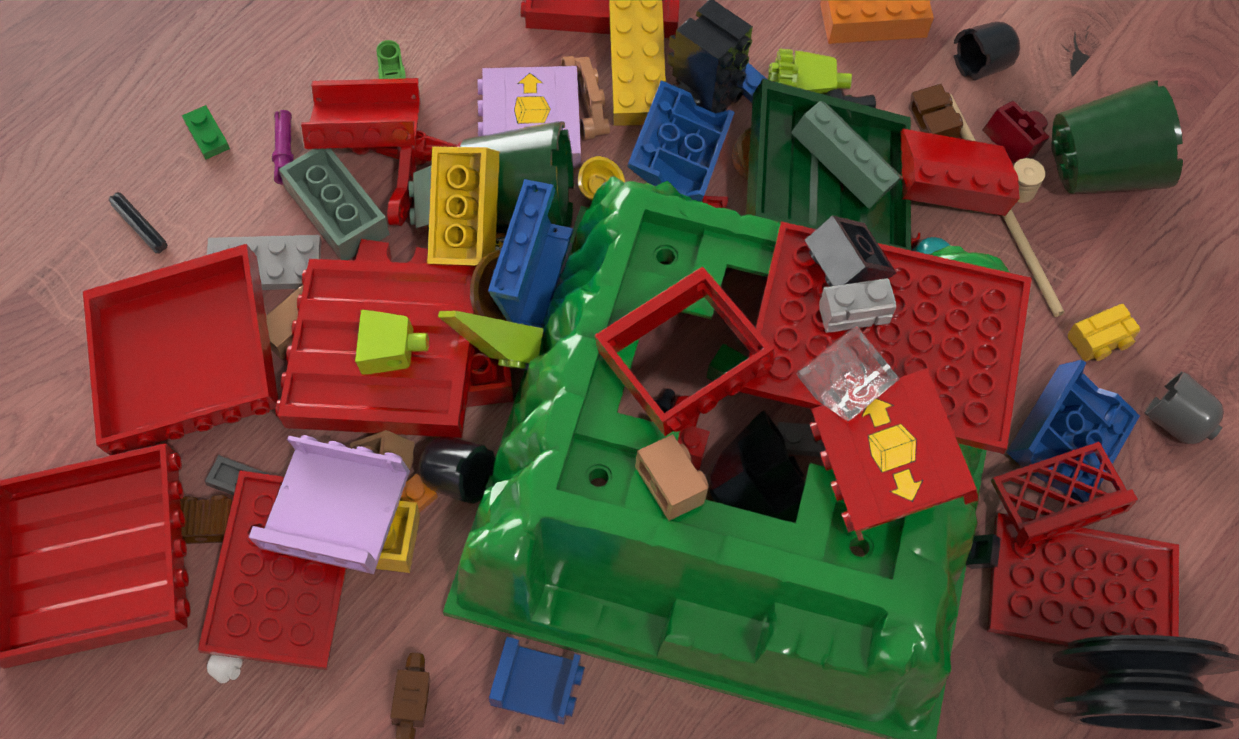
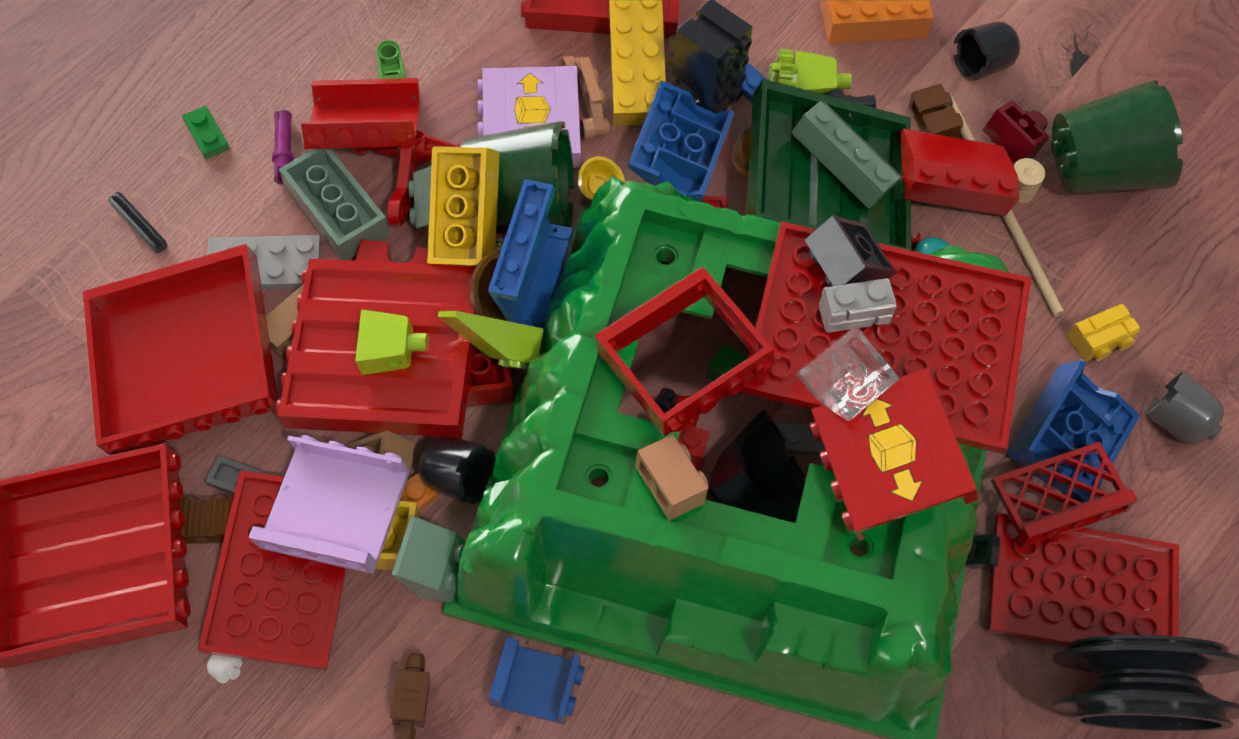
none -> sand green slope [391,517,466,603]

